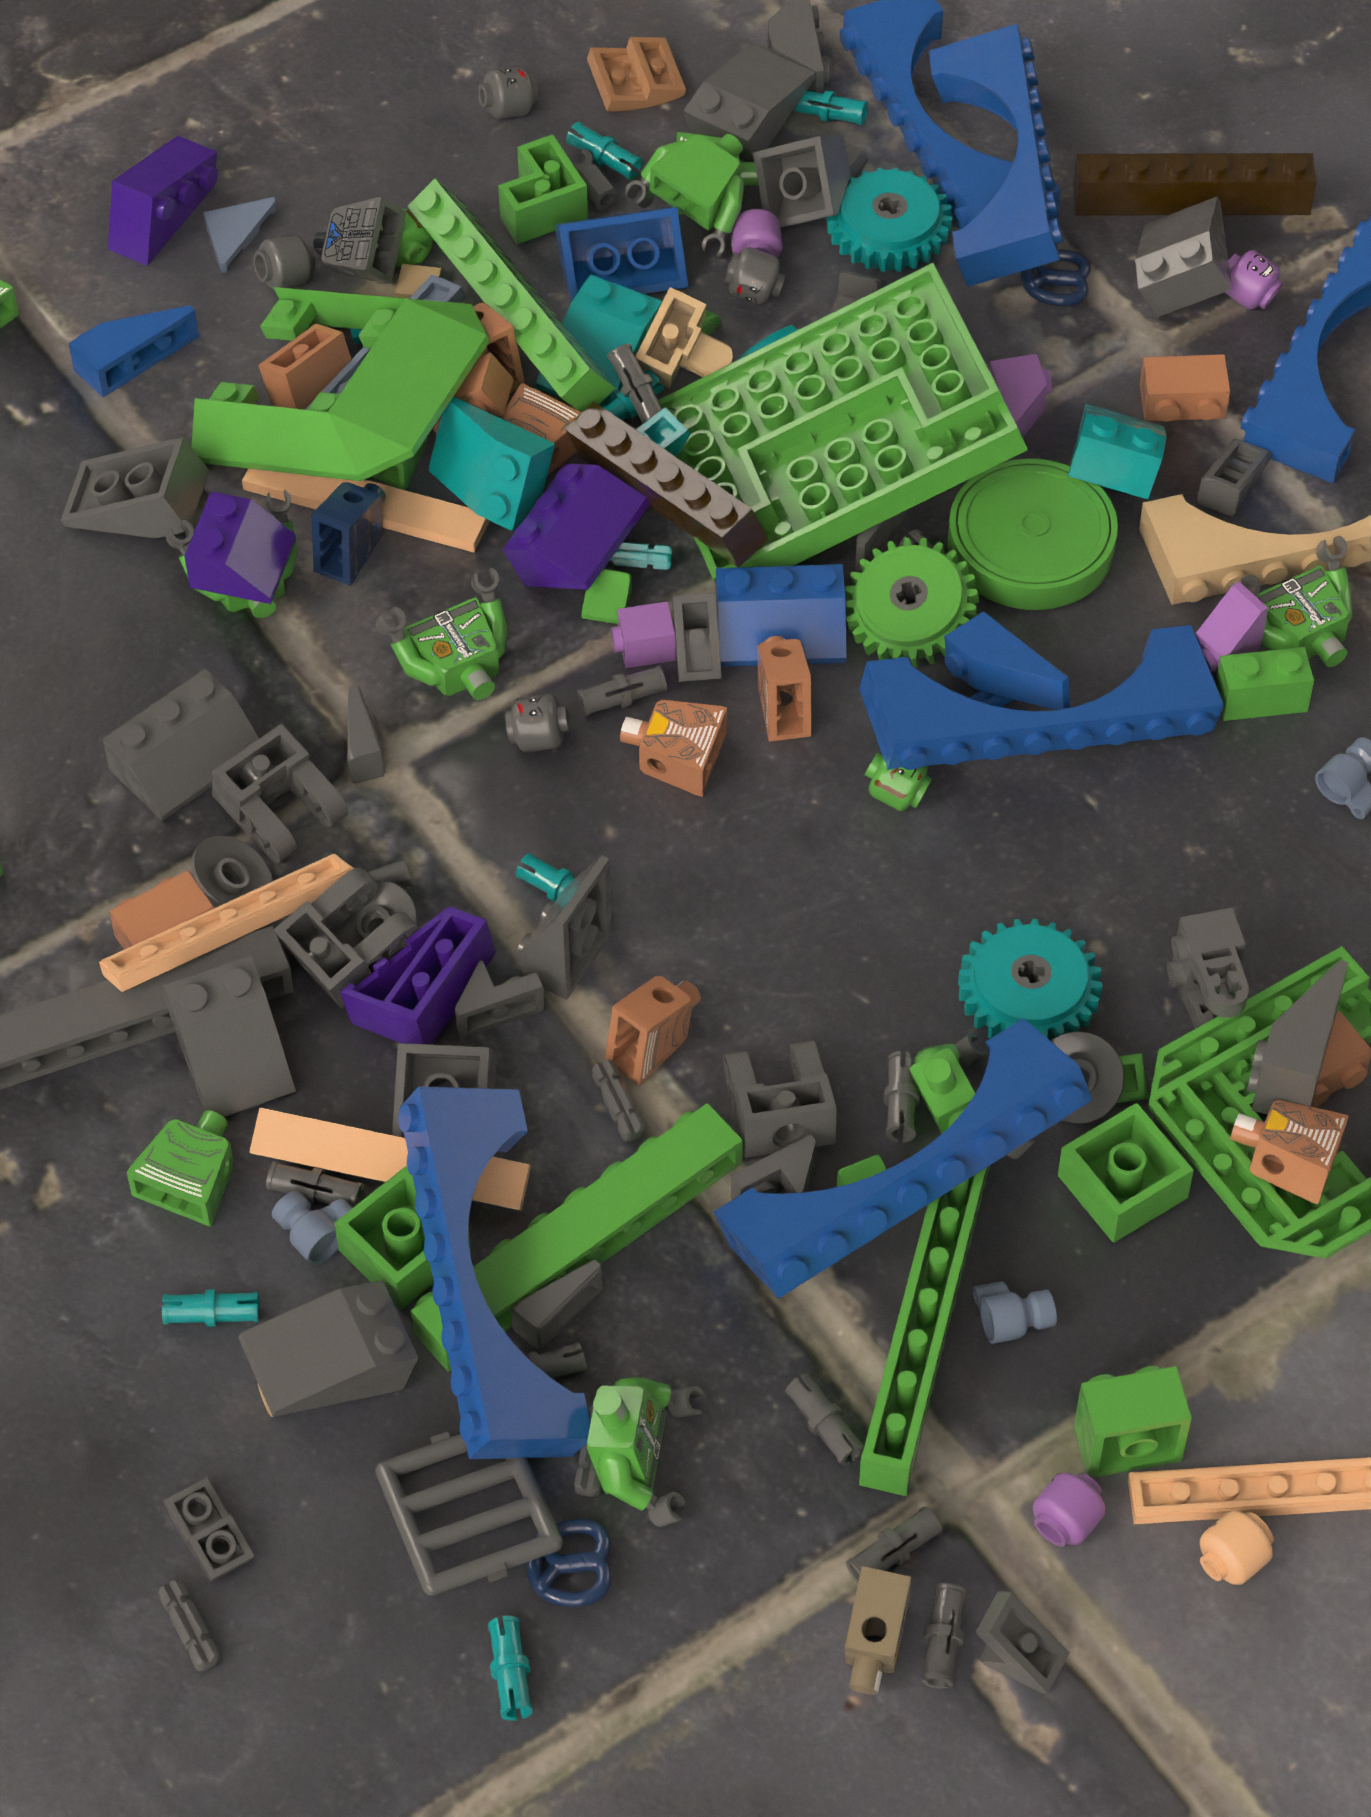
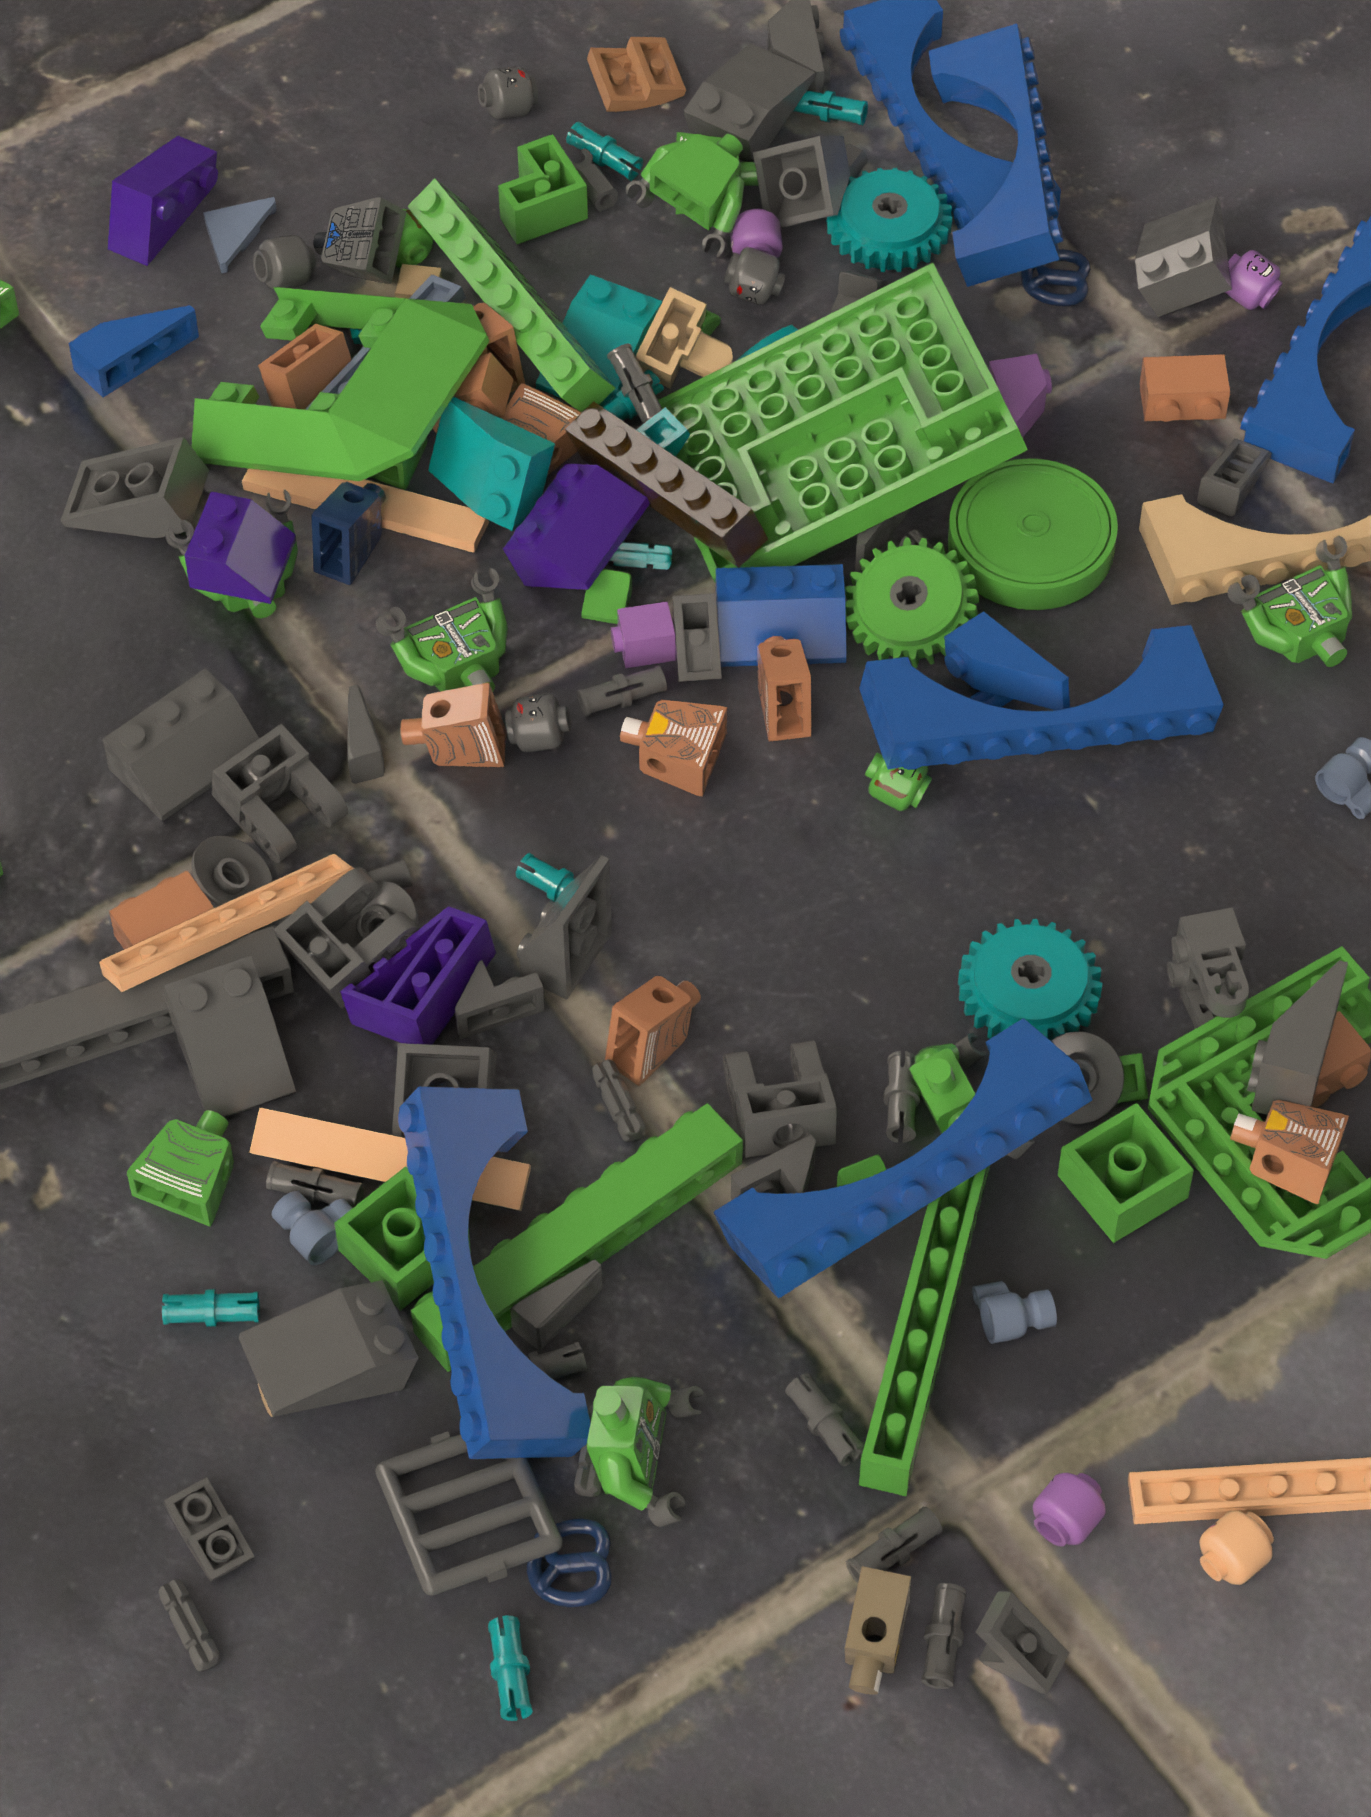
blue slope [554,207,688,304] -> none
teal slope [1068,403,1167,499] -> none
dark brown brick [1073,153,1316,216] -> none
bright green brick [1074,1366,1192,1478] -> none
medium lavender slope [1196,581,1268,681] -> none
bright green brick [1215,647,1314,721] -> none
none -> nougat torso [401,683,507,767]

